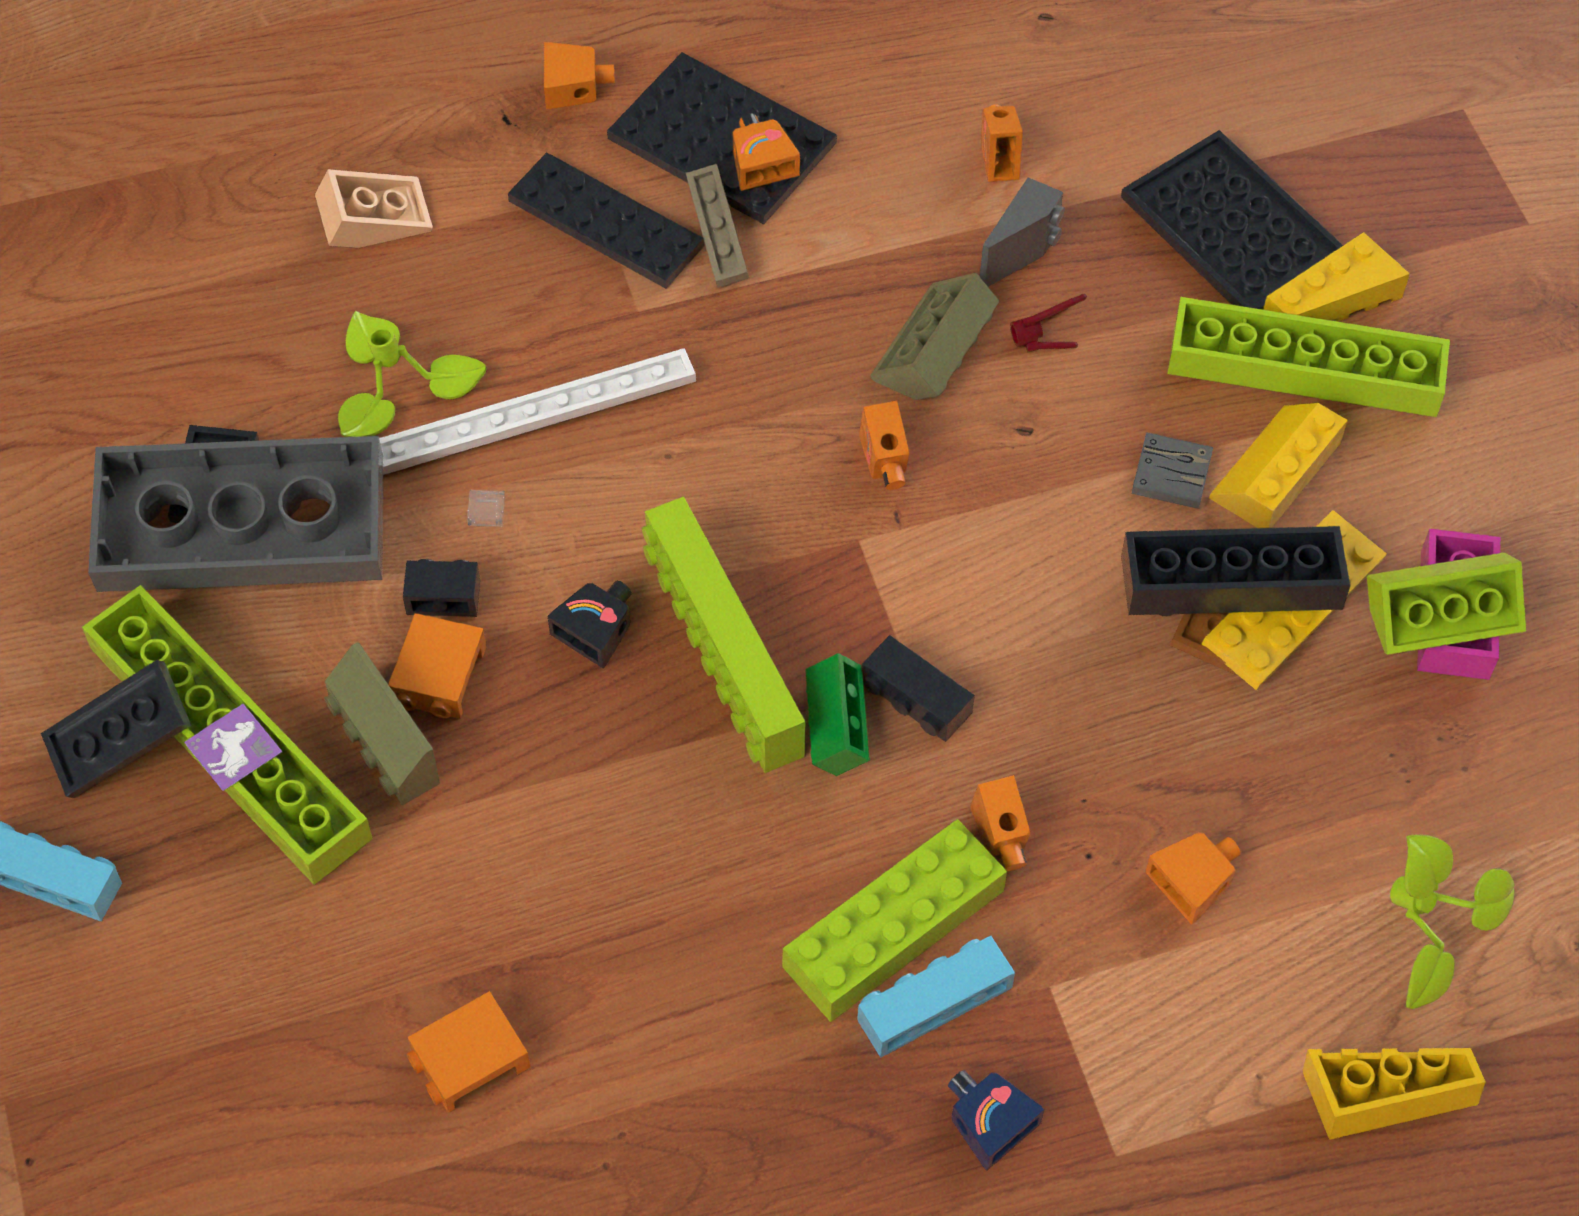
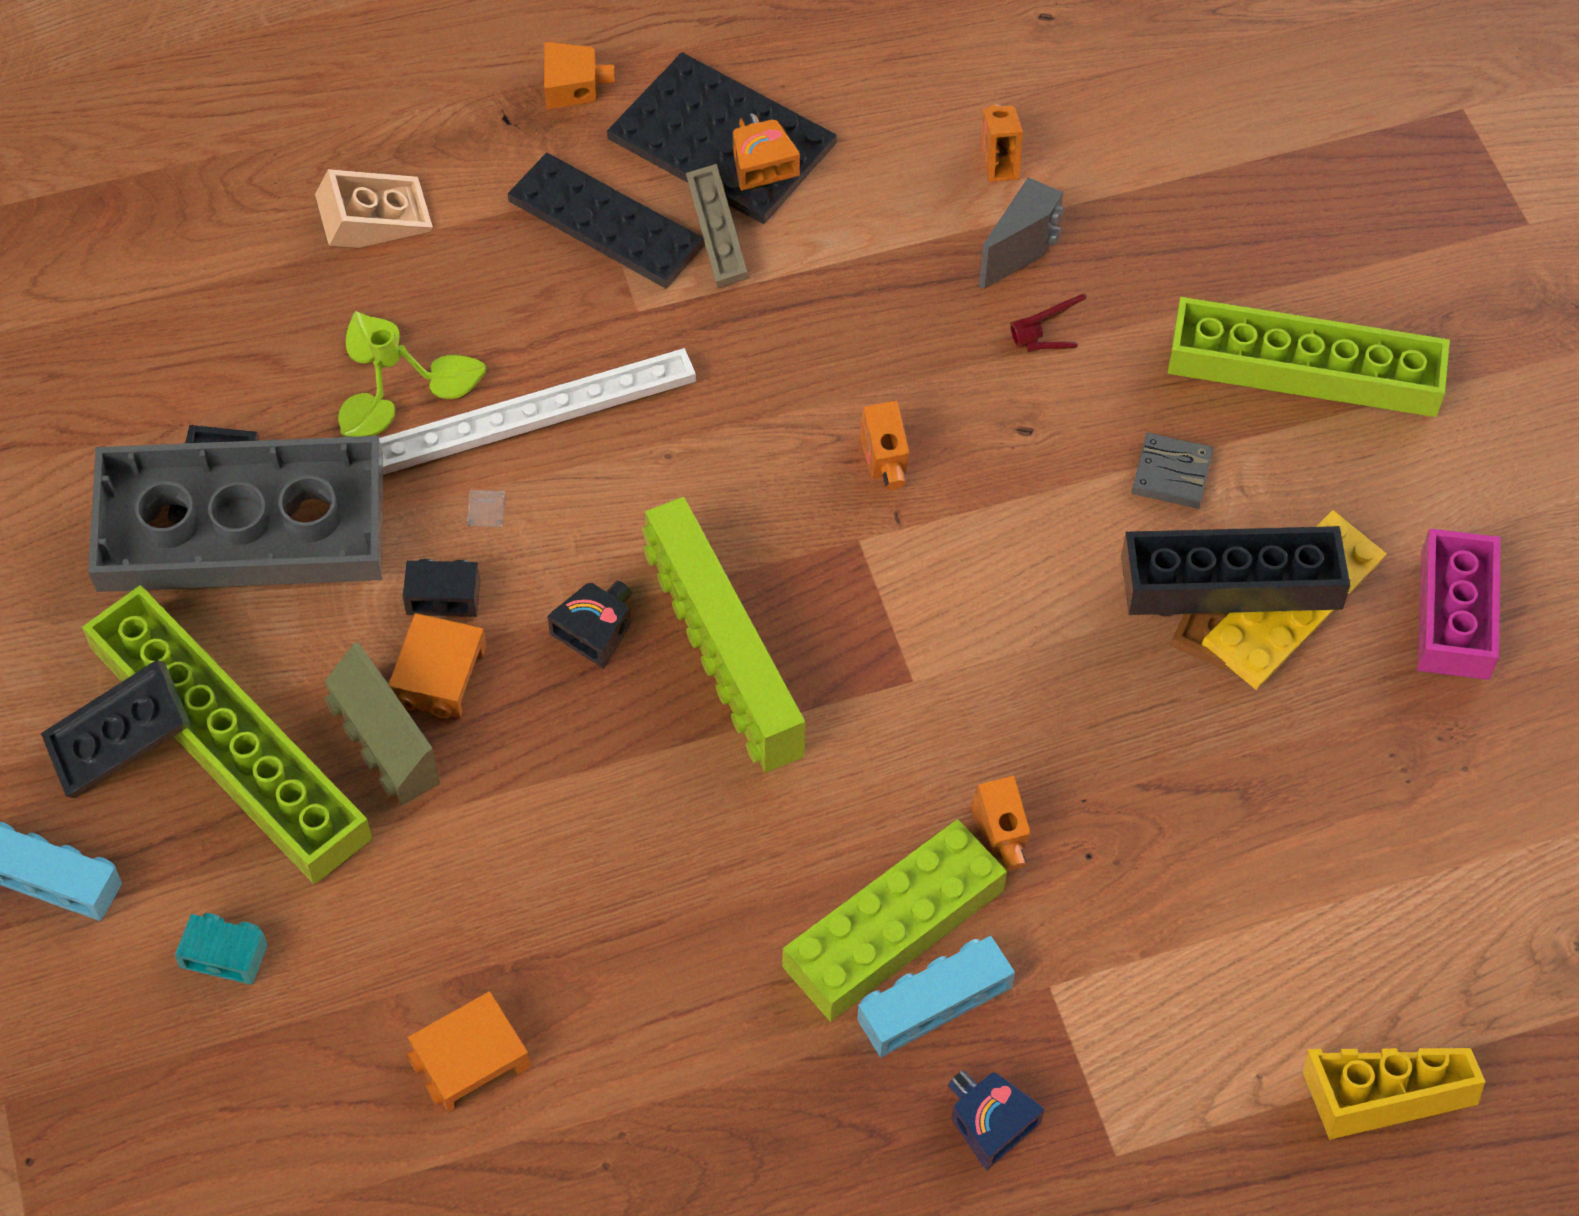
medium lavender sticker [184,704,282,791] -> none
green brick [805,653,870,776] -> none
black brick [862,635,975,742] -> none
olive slope [870,273,999,400] -> none
black plate [1121,130,1343,310] -> none
orange torso [1145,832,1241,925] -> none
yellow slope [1209,403,1348,528] -> none
yellow wedge [1263,232,1410,322] -> none
lime slope [1367,553,1526,655] -> none
lime plant [1390,835,1515,1009] -> none
none -> teal brick [175,913,268,985]

